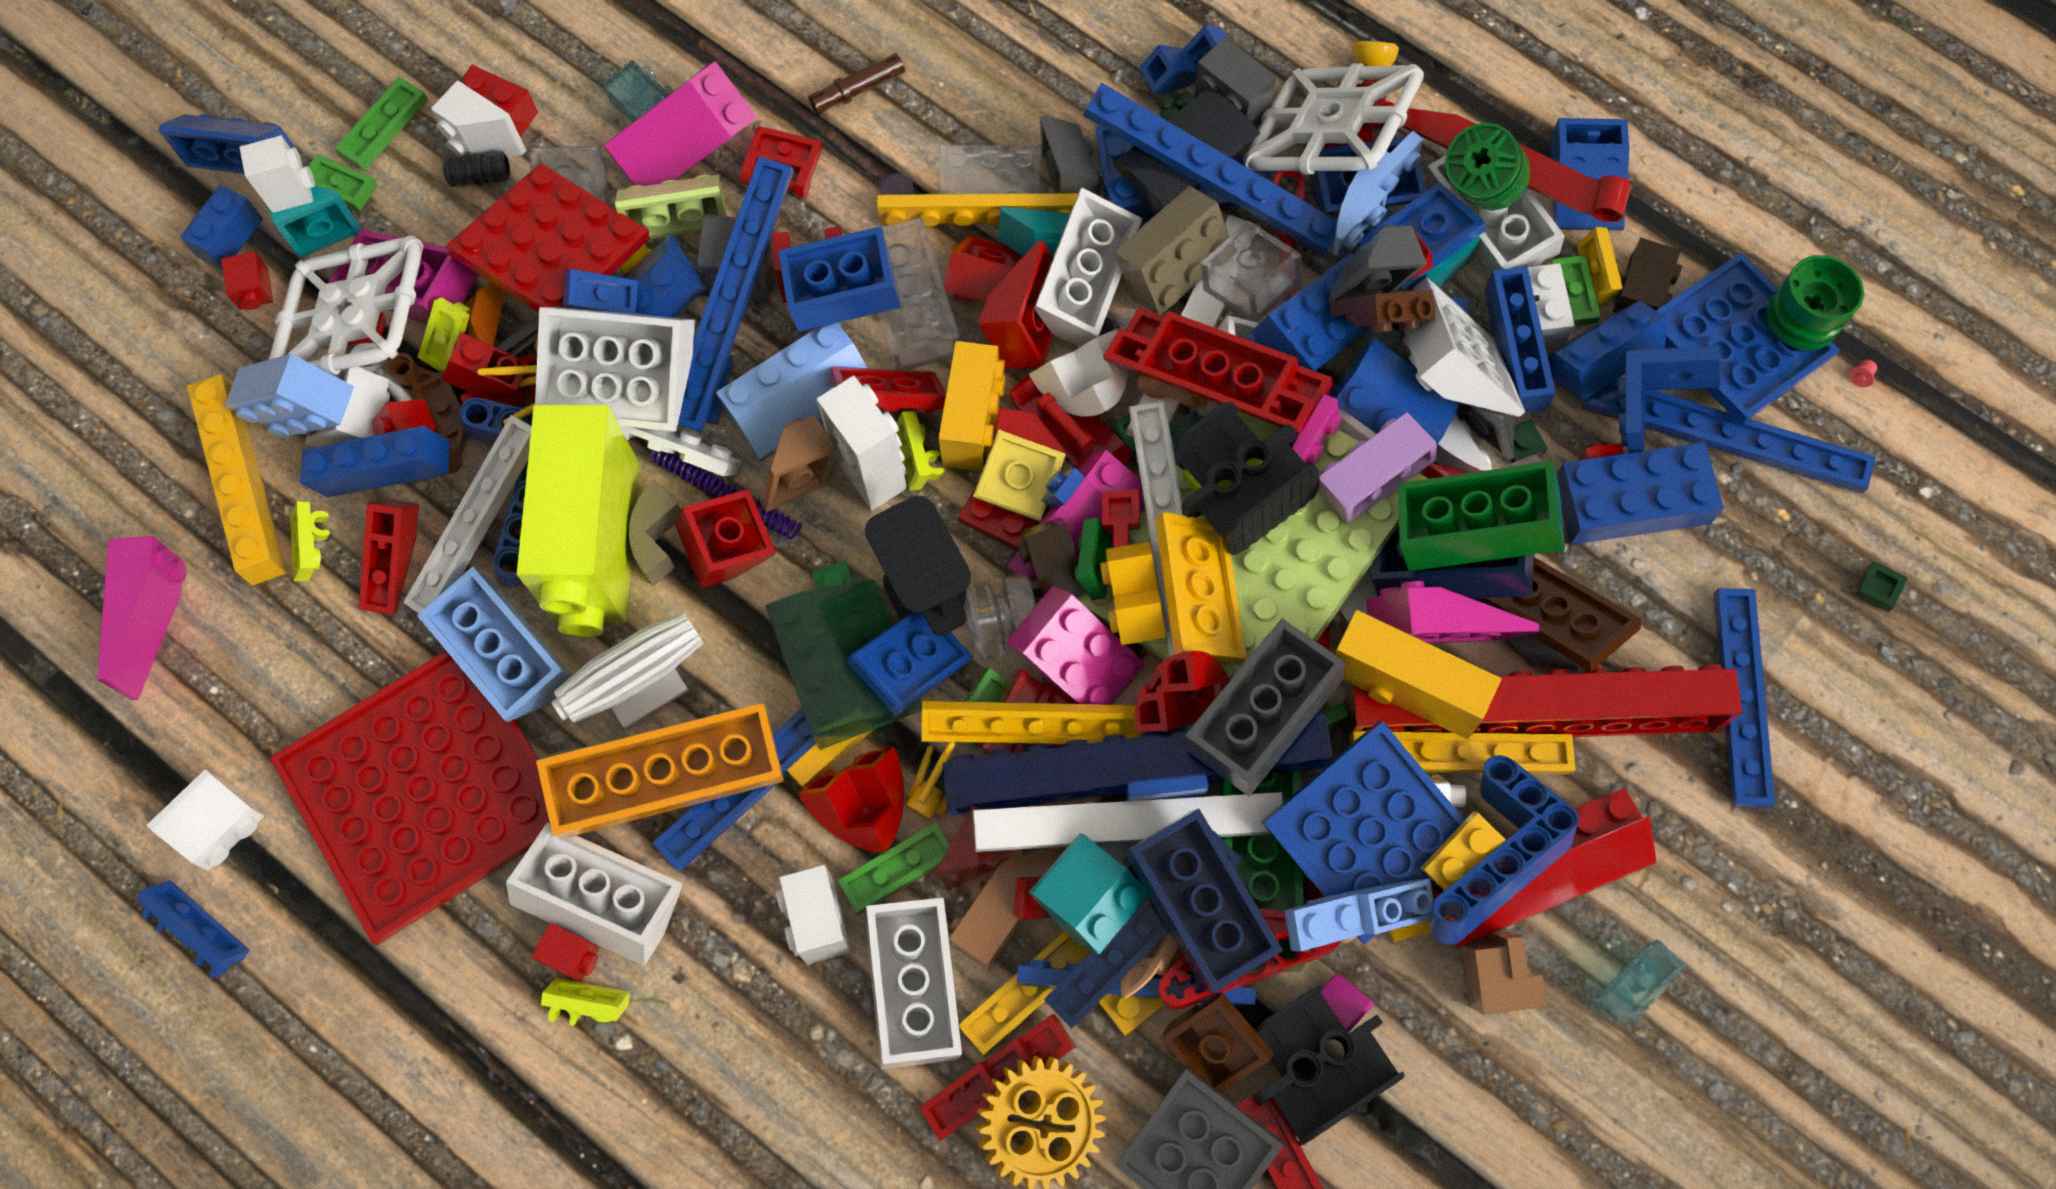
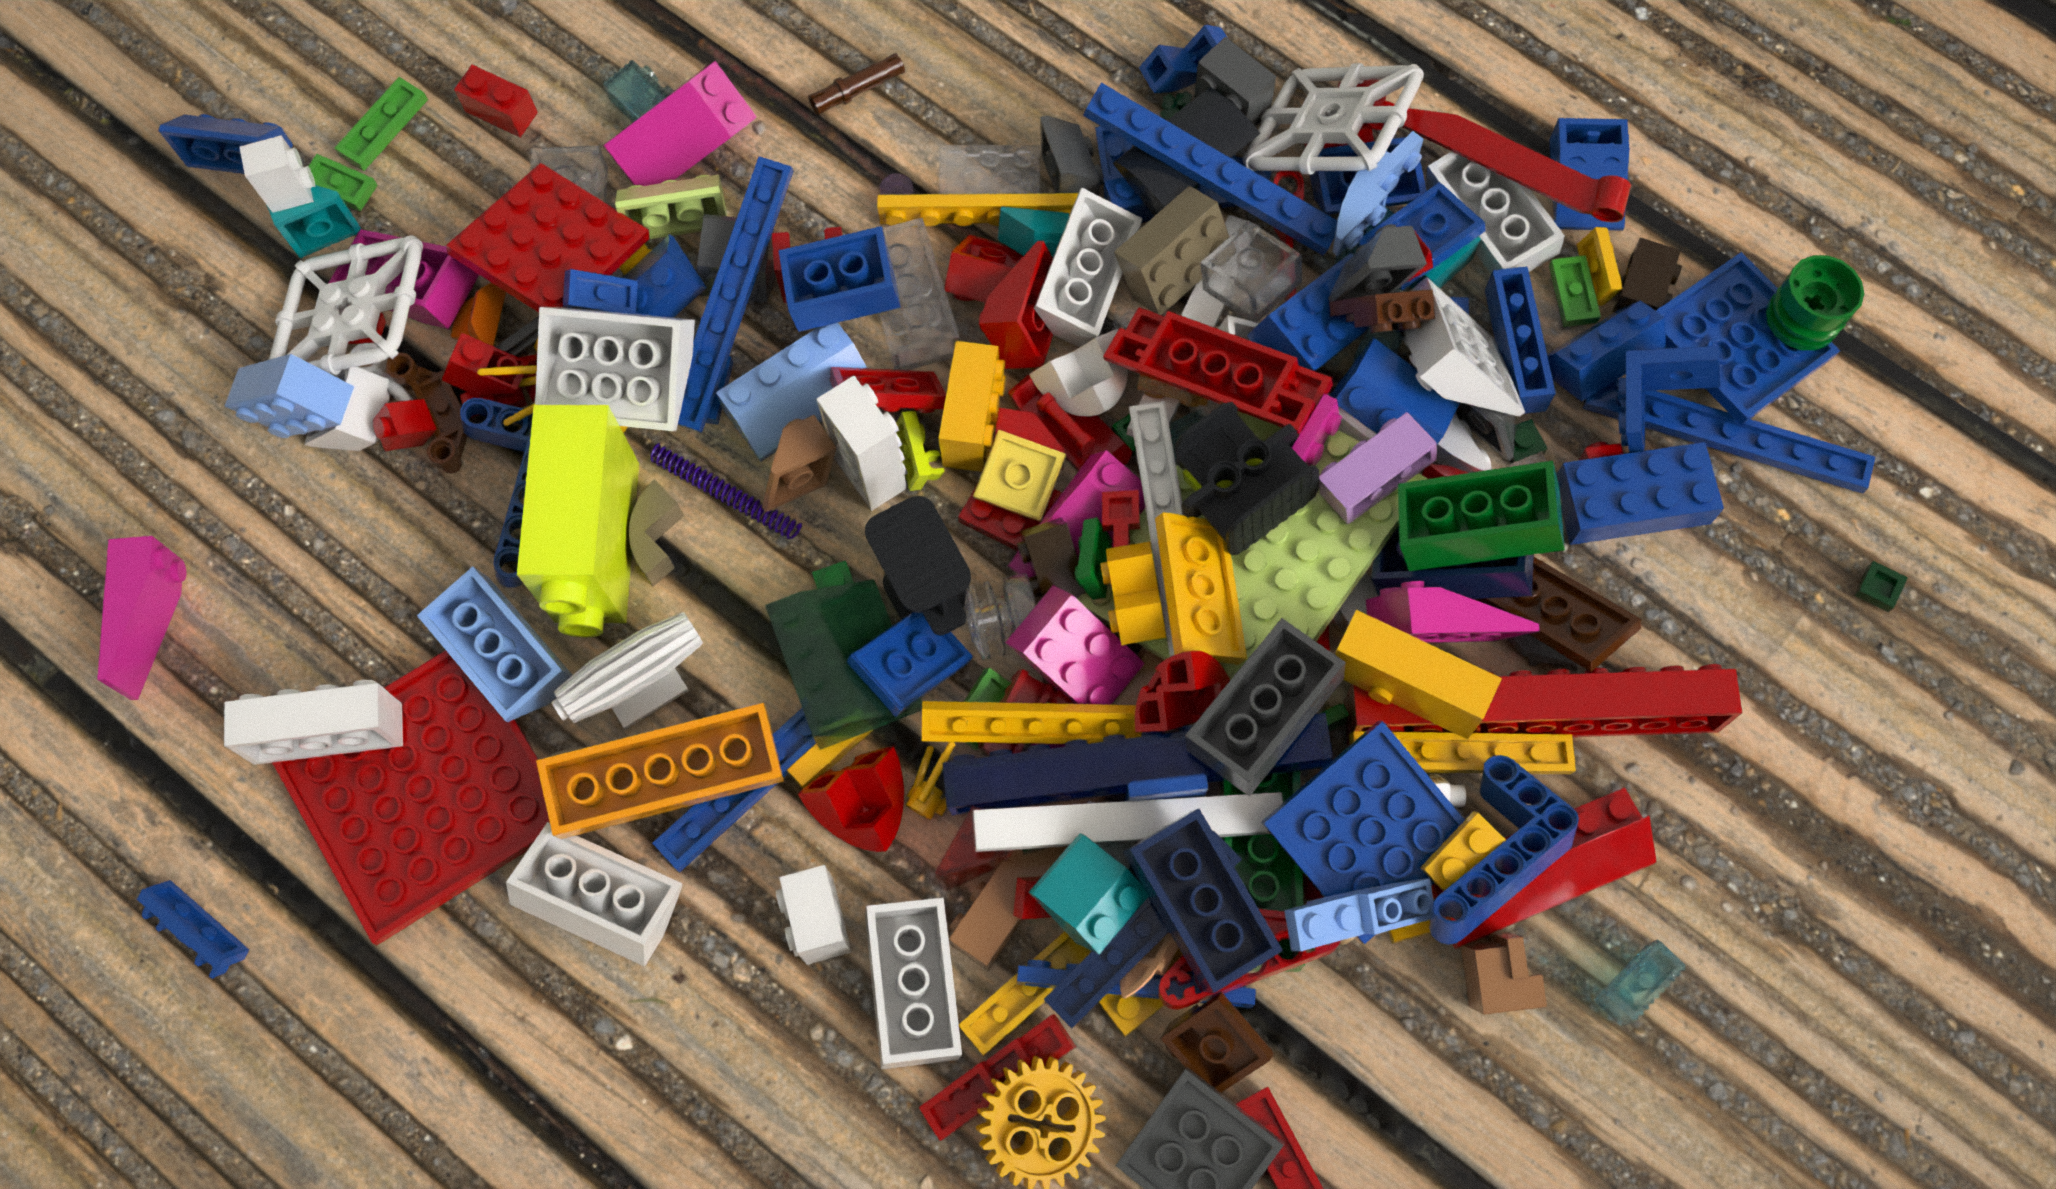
white slope [146,769,264,871] -> none
blue brick [180,184,263,271] -> none
yellow brick [187,374,287,586] -> none
red brick [221,251,273,310] -> none
neon yellow plate [290,501,330,582] -> none
blue brick [300,426,450,497] -> none
red slope [359,498,419,615] -> none
white plate [403,415,532,613] -> none
neon yellow plate [418,297,472,372] -> none
white slope [431,80,527,157] -> none
black piece [443,151,510,187] -> none
red brick [531,922,599,982] -> none
neon yellow plate [541,978,630,1026] -> none
white wing [620,426,742,476] -> none
red slope [675,489,776,588] -> none
red plate [740,126,823,199] -> none
bright green plate [837,822,956,915] -> none
blue plate [1041,468,1085,509] -> none
black piece [1254,985,1405,1146] -> none
dark pink slope [1321,973,1374,1033] -> none
yellow brick [1352,41,1399,66] -> none
green wheel [1445,122,1531,211] -> none
white piece [1528,263,1575,347] -> none
blue plate [1714,588,1775,808] -> none
coral piece [1849,360,1877,387] -> none
none -> white brick [224,680,403,765]

